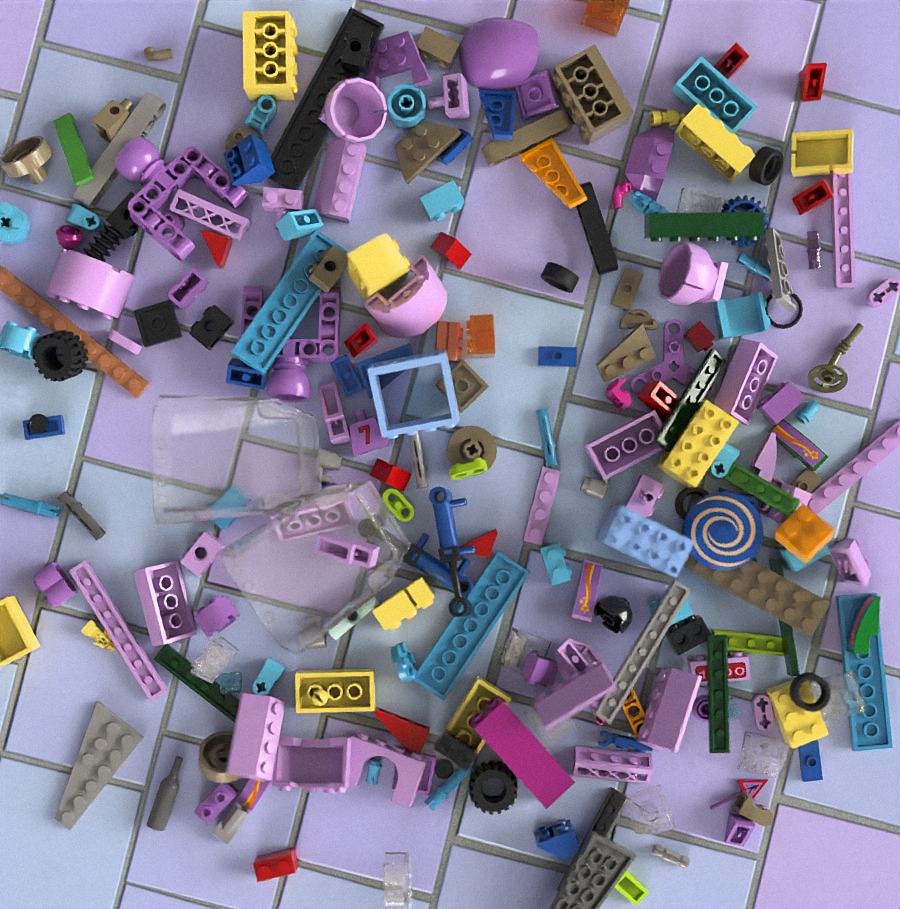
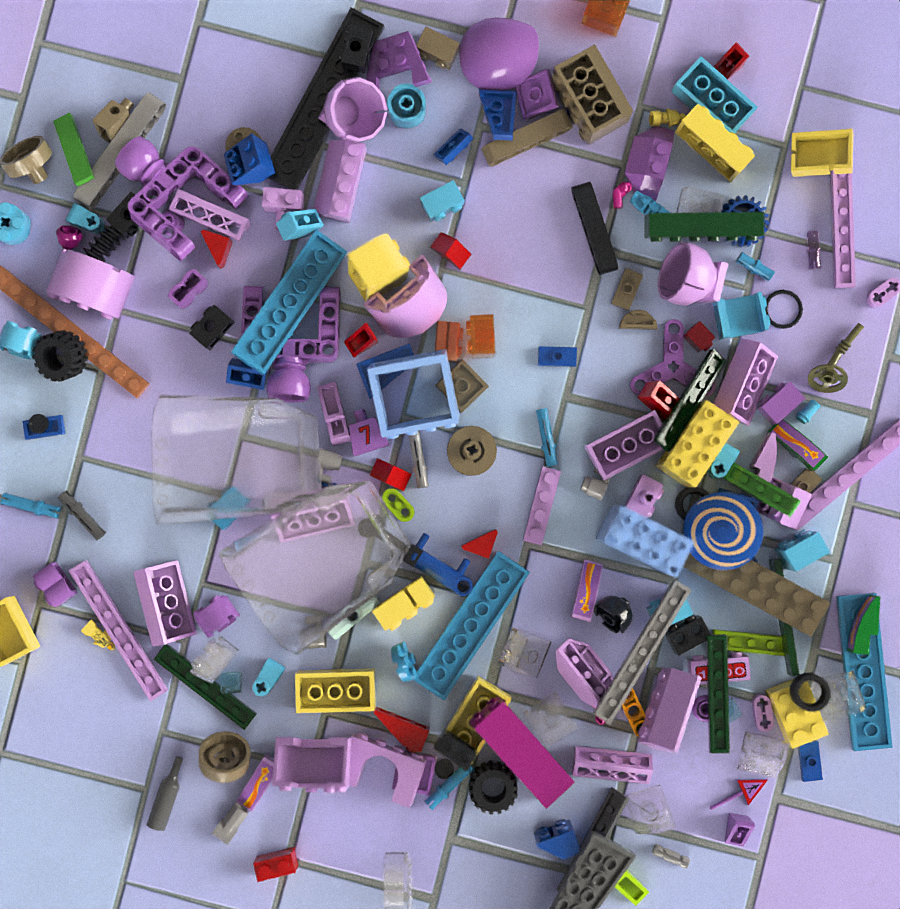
light grey wing [55,701,144,830] -> none
lavender beam [106,329,143,355] -> none
black plate [134,300,183,348] -> none
dark tan arm [144,47,173,61] -> none
lavender brick [180,531,226,576] -> none
medium lavender brick [194,782,239,825] -> none
lavender slope [226,693,286,781] -> none
light yellow brick [243,11,298,101] -> none
medium azure piece [245,95,278,135] -> none
dark tan brick [308,245,348,293] -> none
light yellow hinge [312,689,328,706] -> none
lavender slope [314,533,380,568] -> none
blue plate [330,354,364,397] -> none
medium azure pin [365,758,383,785] -> none
dark tan wing [395,120,461,184] -> none
lavender brick [428,73,470,121] -> none
blue piece [429,487,476,617] -> none
lime plate [448,458,488,480] -> none
light orange wing [518,138,587,209] -> none
medium lavender brick [520,653,558,687] -> none
lavender slope [534,660,616,730] -> none
medium azure brick [539,542,572,586] -> none
black tyre [541,262,579,293] -> none
dark tan wing [596,322,656,382] -> none
blue plate [598,731,653,753] -> none
dark pink bracket [605,377,633,411] -> none
dark tan leg [733,791,773,826] -> none
black tyre [749,146,783,186] -> none
light grey wing [764,228,797,312] -> none
light orange brick [775,504,834,564] -> none
red slope [792,179,834,215] -> none
red slope [799,63,827,101] -> none
lavender slope [828,538,871,587] -> none

